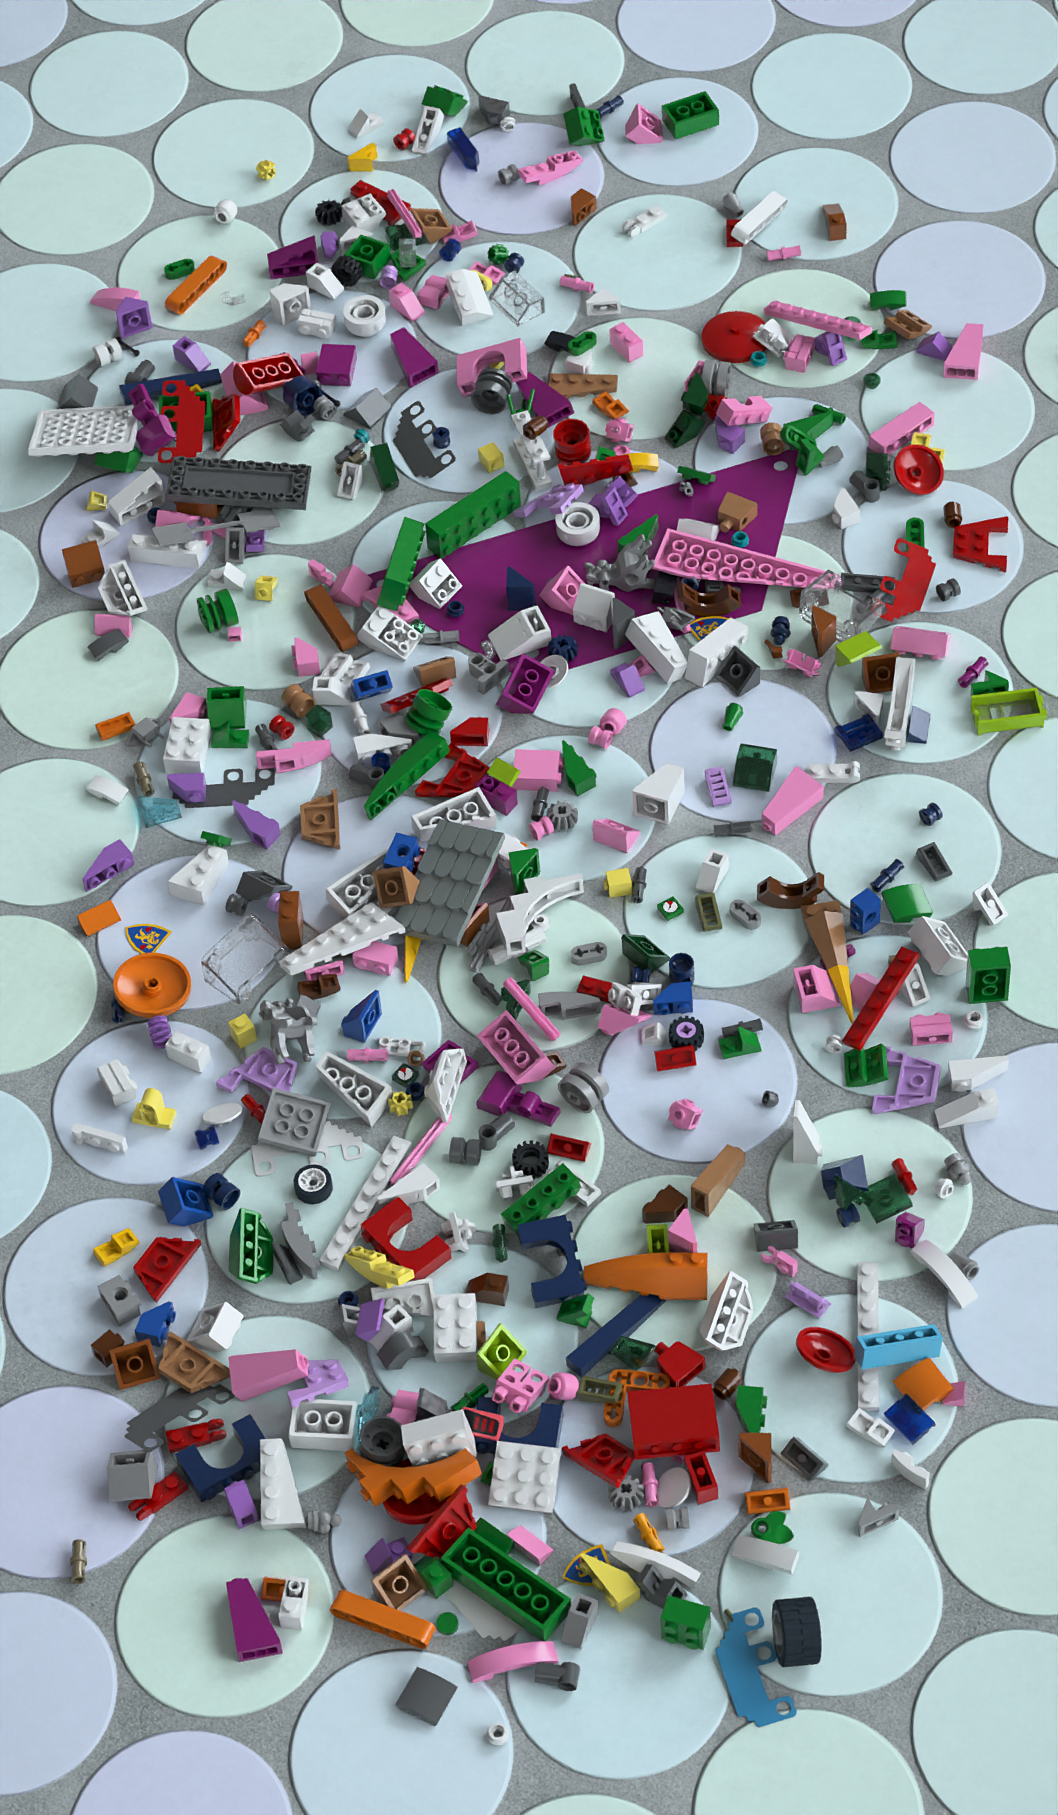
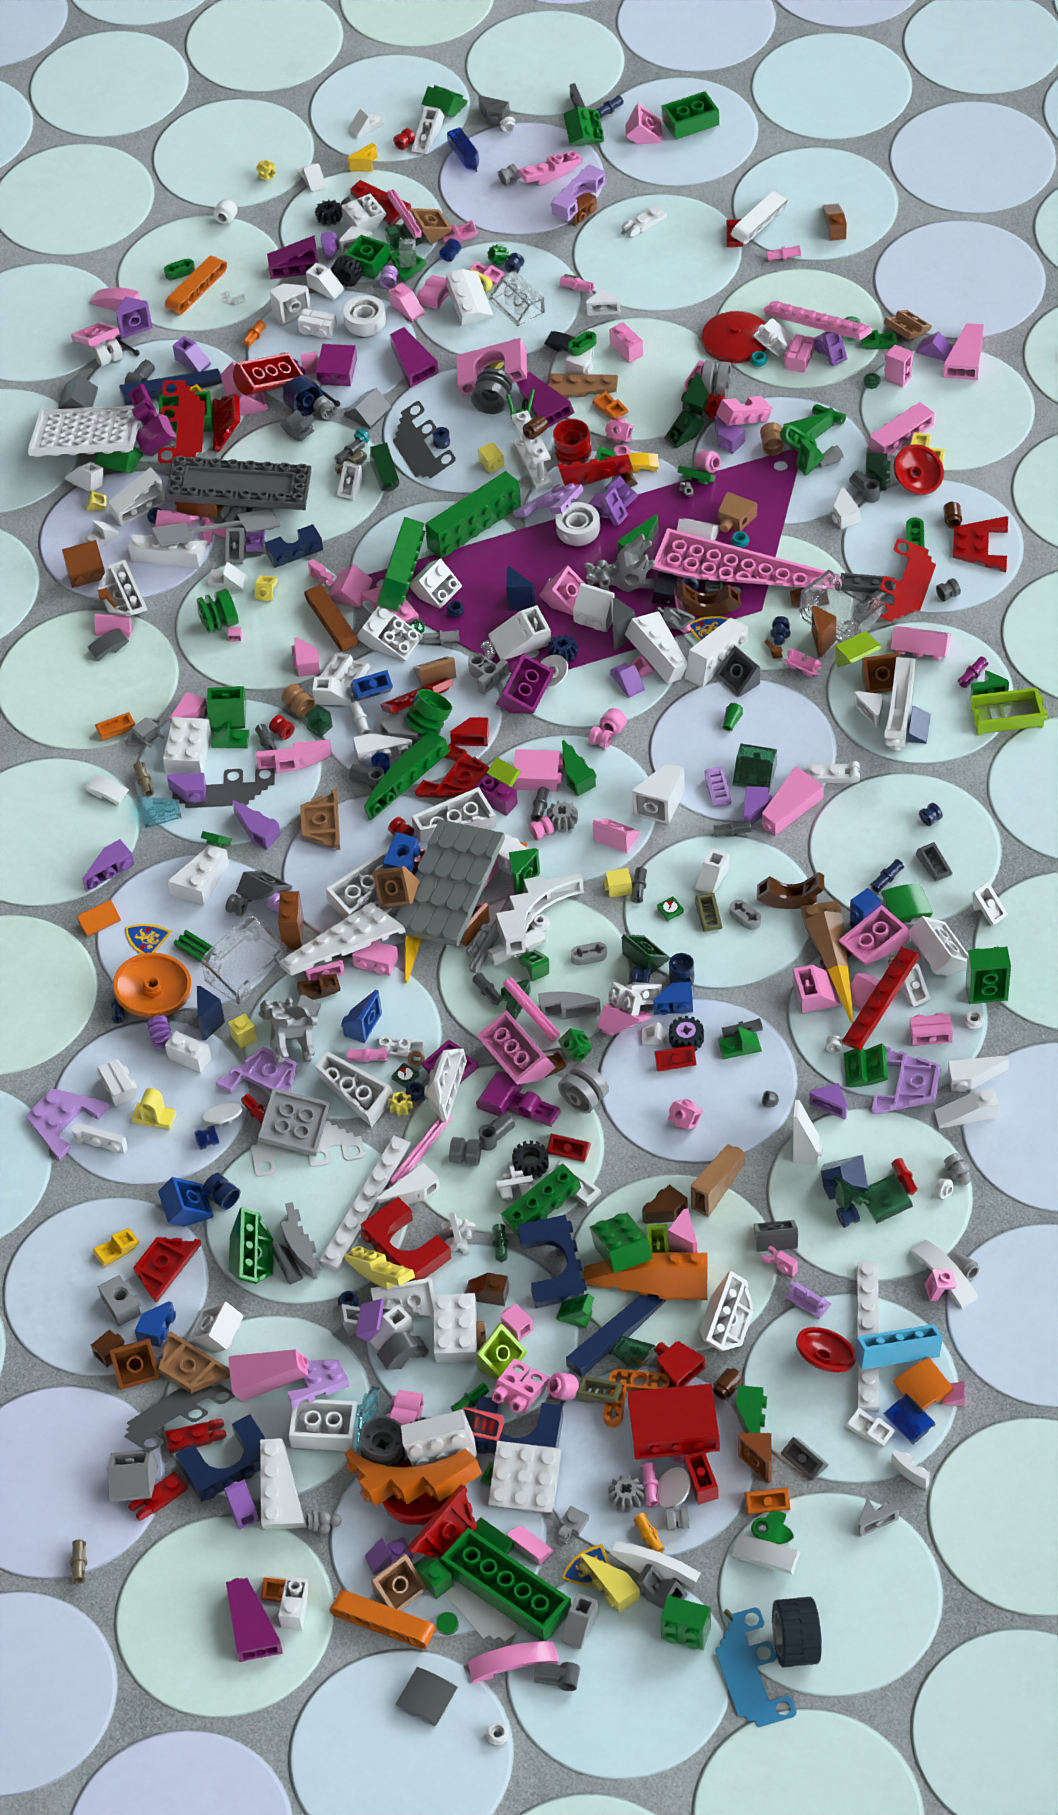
wheel [293,1164,333,1204] -> none
flat silver slope [417,1388,451,1420] -> none
red wing [561,1433,635,1488] -> none
red plate [577,975,612,1003] -> none
light grey cone [722,193,744,217] -> none
clear blue plate [834,713,883,752] -> none
green slope [870,290,907,311] -> none
magenta slope [895,1212,925,1248] -> none
none -> lavender wing [26,1088,110,1161]
none -> white slope [65,462,103,492]
none -> bright pink plate [71,322,120,347]
none -> dark orange hand [98,588,117,608]
none -> green tile [174,930,215,964]
none -> dark blue slope [197,986,225,1040]
none -> dark blue arch [265,524,323,568]
none -> white slope [299,163,326,192]
none -> red wheel [388,817,414,836]
none -> bright pink brick [500,1303,533,1342]
none -> lavender arch [551,164,606,221]
none -> light grey plate [557,1506,589,1544]
none -> green brick [558,1028,592,1062]
none -> green brick [589,1213,653,1273]
none -> bright pink head [694,450,721,474]
none -> medium lavender slope [744,786,772,825]
none -> medium lavender slope [809,1083,847,1119]
none -> bright pink slope [839,905,910,965]
none -> bright pink brick [884,345,913,387]
none -> bright pink bracket [924,1270,957,1302]

